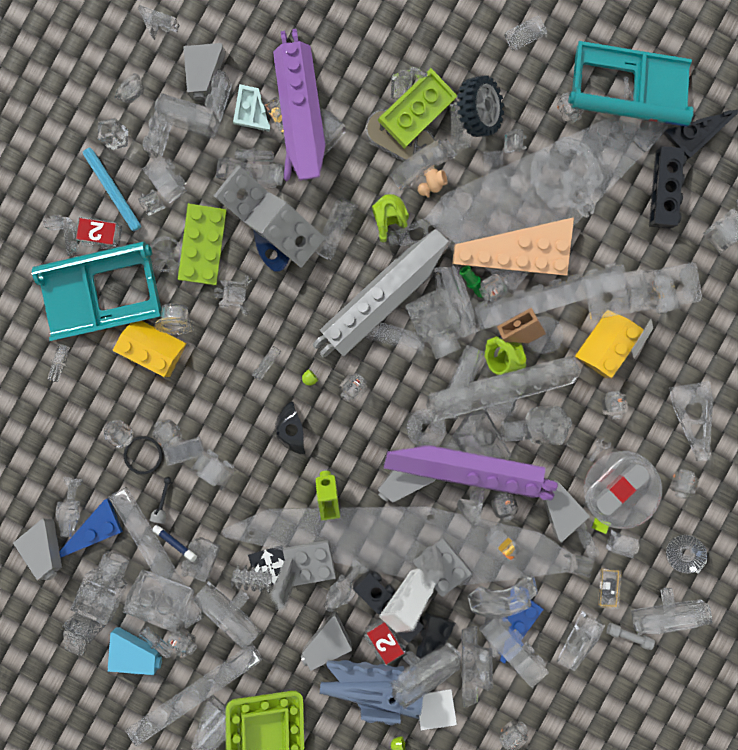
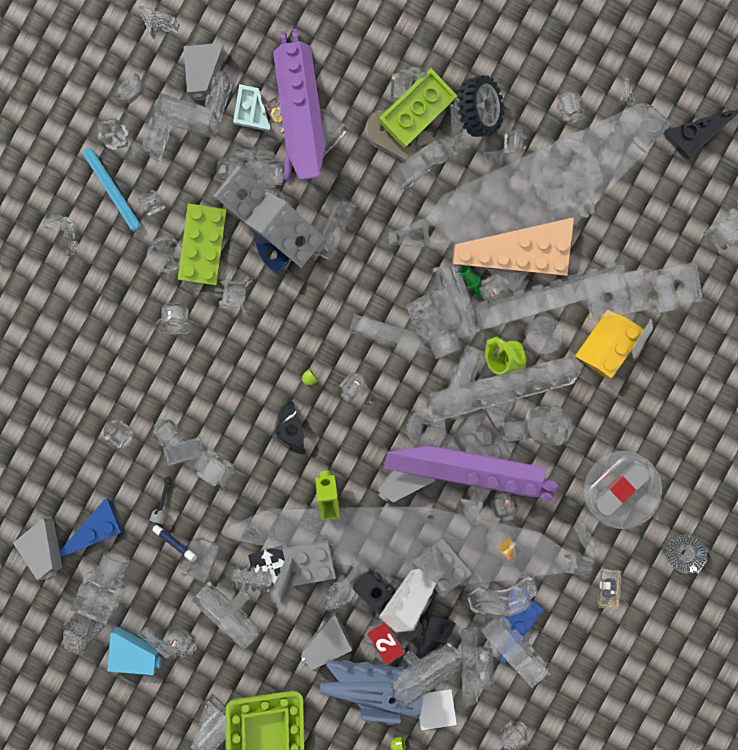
teal piece [32,241,162,341] -> none
clear axle [48,344,70,382] -> none
clear animal [56,477,83,537] -> none
brick [75,217,123,250] -> none
clear tile [109,486,203,628] -> none
yellow slope [113,321,187,377] -> none
clear slope [123,569,195,633] -> none
black piece [124,436,162,474] -> none
clear tile [125,643,263,747] -> none
clear brick [142,155,188,204] -> none
clear axle [252,346,281,380] -> none
light grey hinge [313,229,449,357] -> none
lime helmet [372,194,409,243] -> none
light nougat animal [418,168,448,198] -> none
medium nougat slope [497,307,546,343] -> none
clear tile [504,15,548,52] -> none
light grey slope [543,480,590,542] -> none
clear slope [556,611,605,671] -> none
teal piece [568,41,693,127] -> none
clear hand [588,438,611,462] -> none
lime piece [591,517,610,534] -> none
clear head [601,391,629,419] -> none
clear brick [606,530,639,558] -> none
light grey bar [606,623,655,650] -> none
clear piece [631,587,713,636] -> none
black brick [649,146,687,229] -> none
clear plate [670,381,713,461] -> none
clear head [670,469,699,499] -> none

